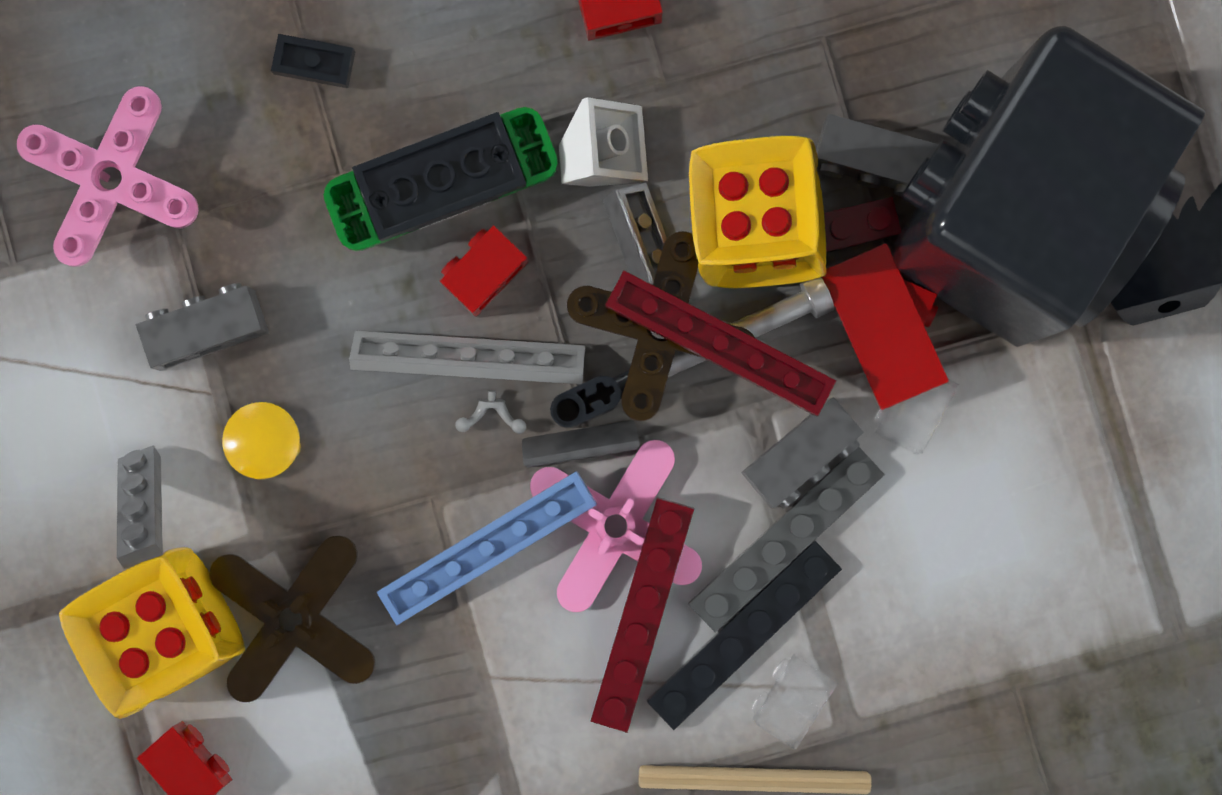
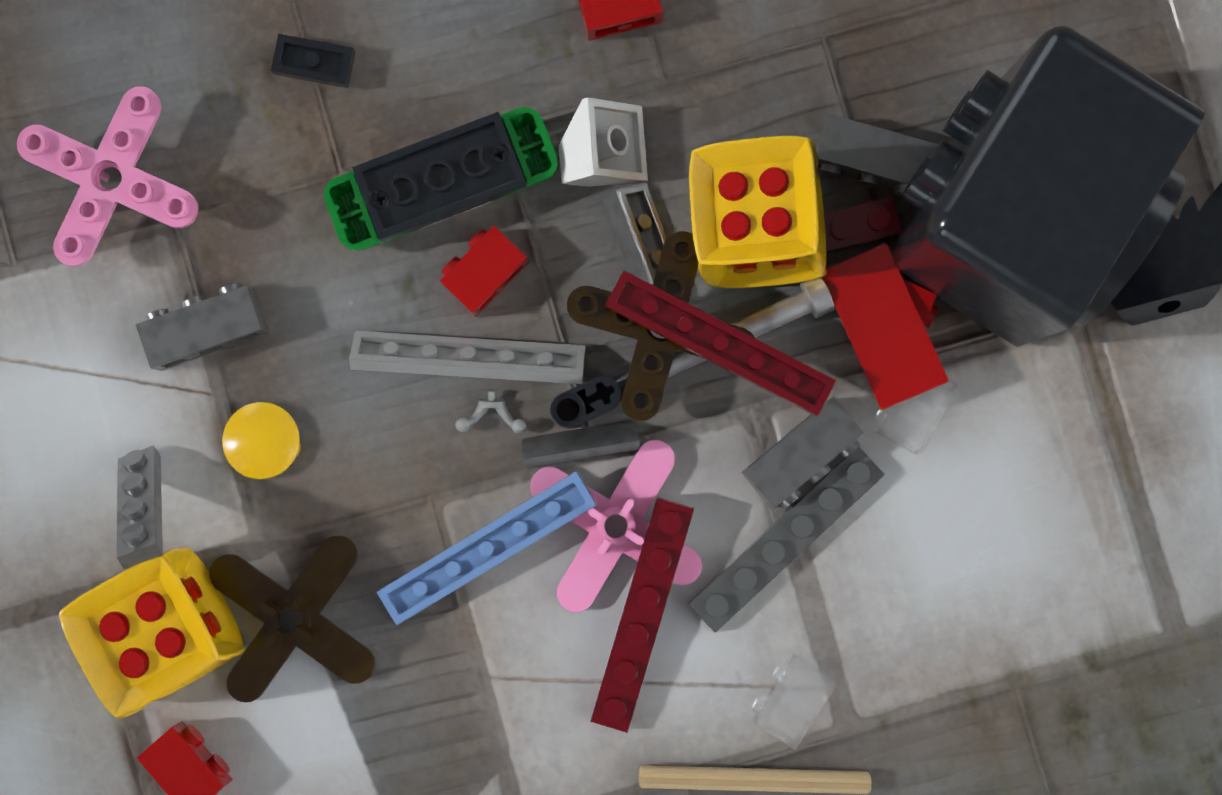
black plate [647,541,842,730] -> none

